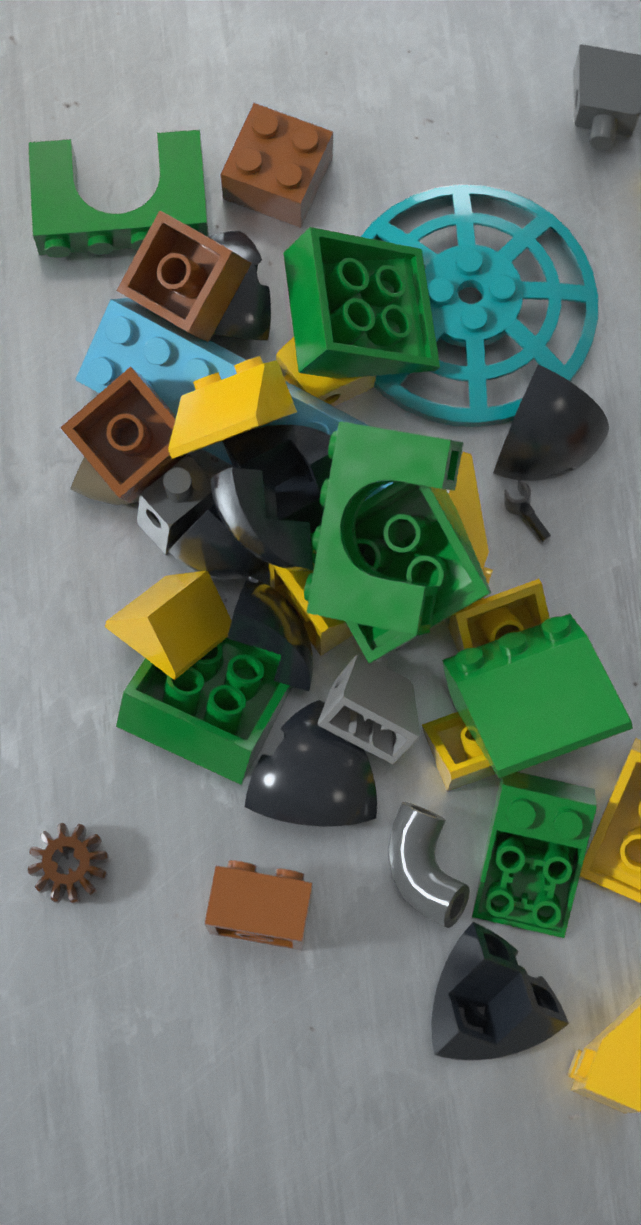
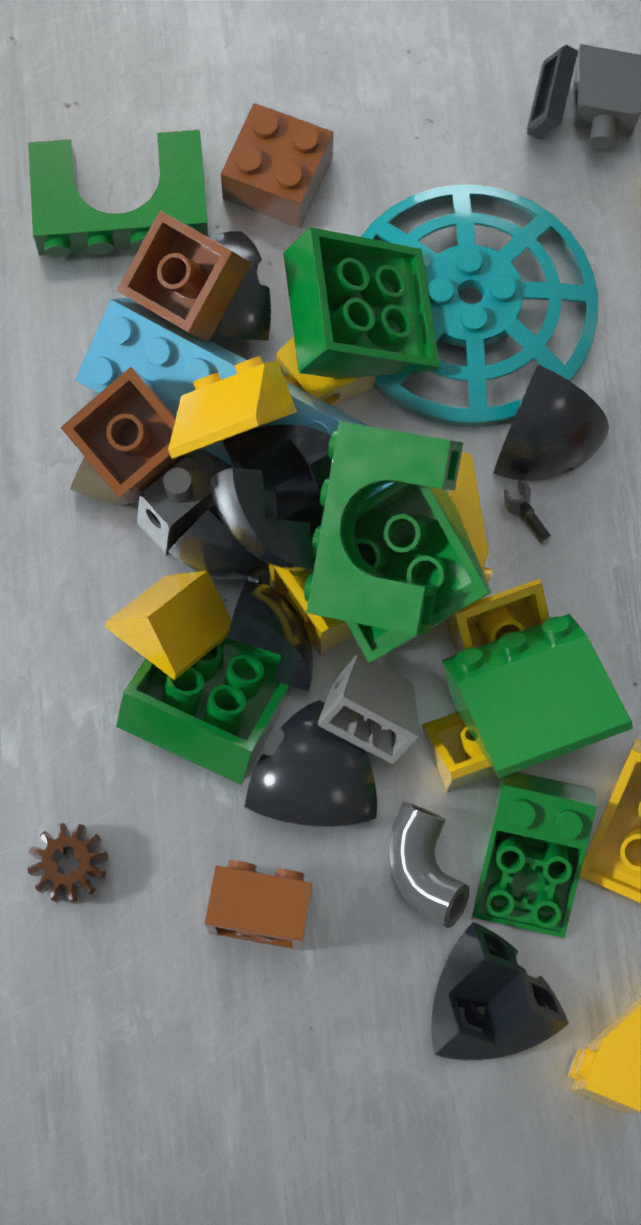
none -> black tile [527,44,578,139]

